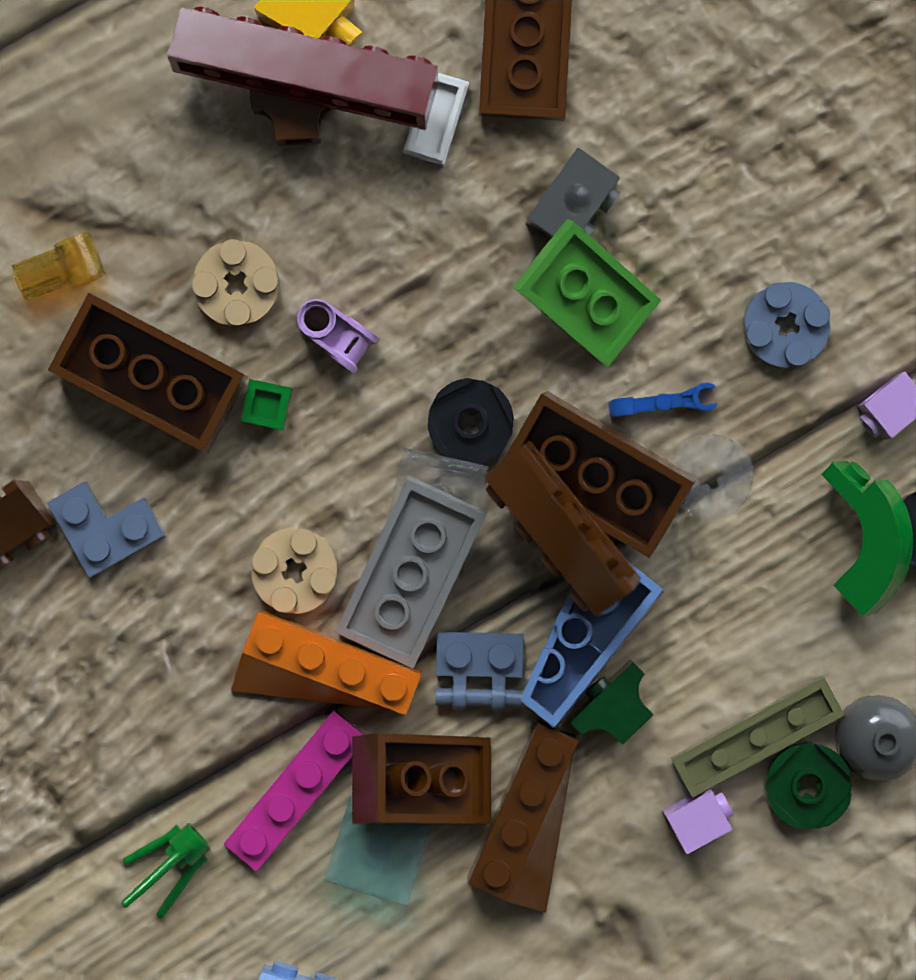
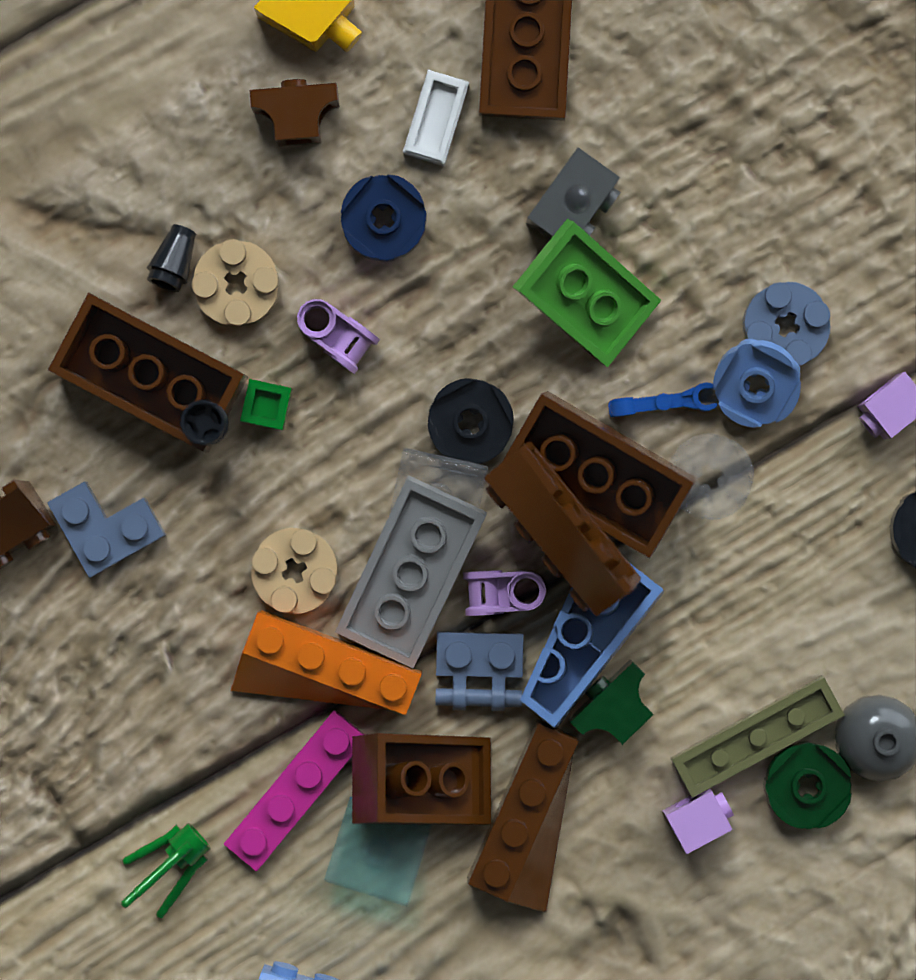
clear yellow piece [12,232,106,301] -> none
brick [167,7,438,130] -> none
green arch [821,461,913,617] -> none
none -> black cone [147,224,196,292]
none -> black wheel [181,400,229,446]
none -> dark blue plate [341,174,427,262]
none -> lavender piece [463,570,546,616]
none -> medium blue plate [713,339,801,427]

